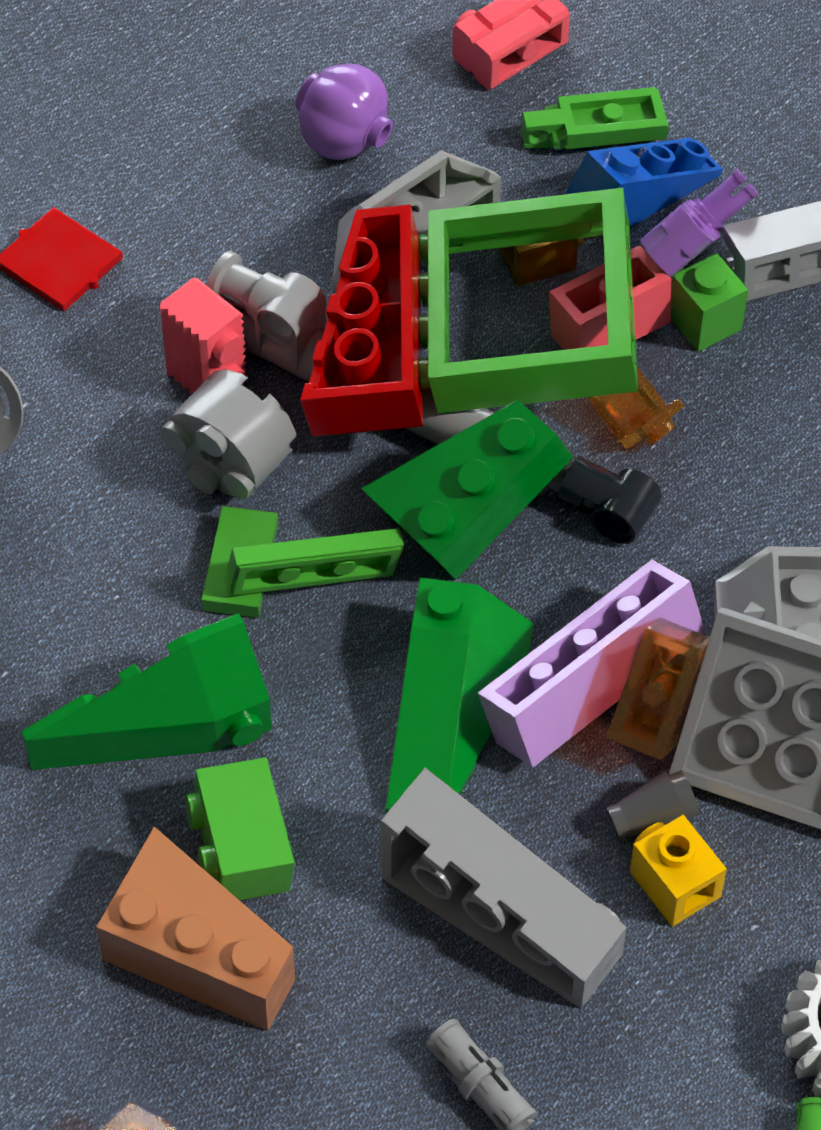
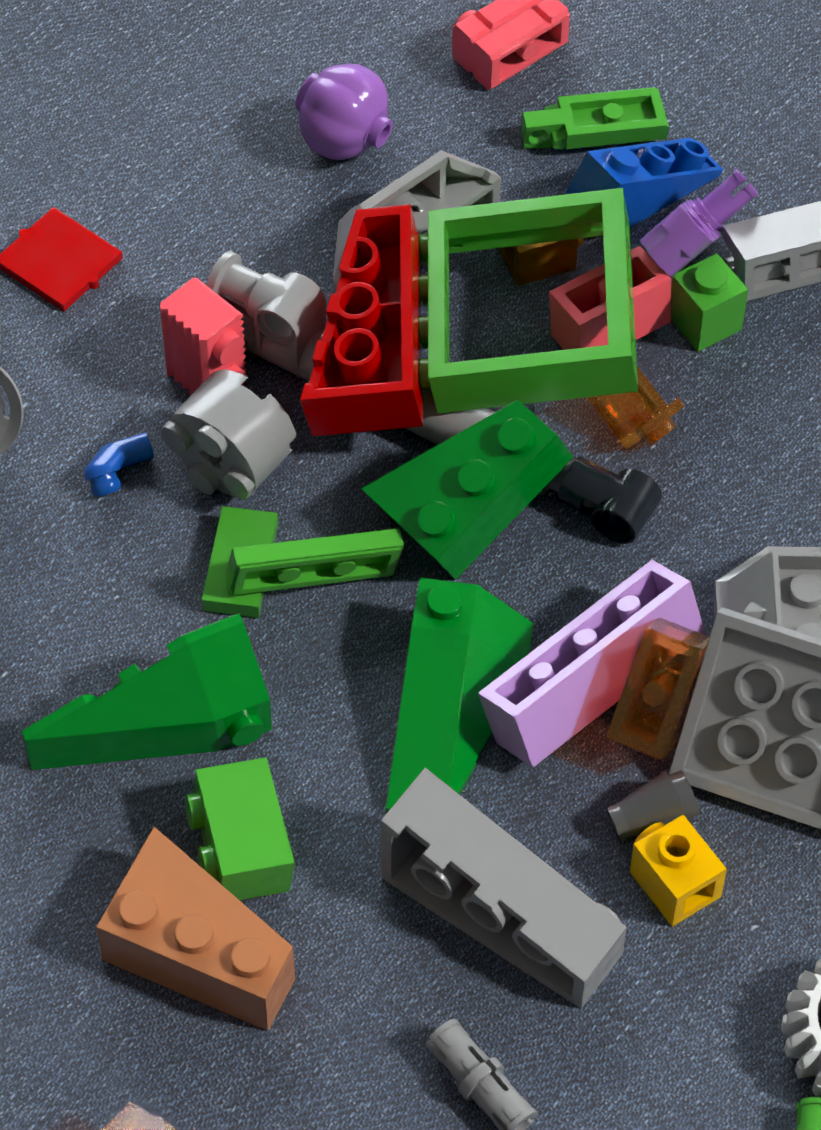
none -> blue arm [84,432,154,497]

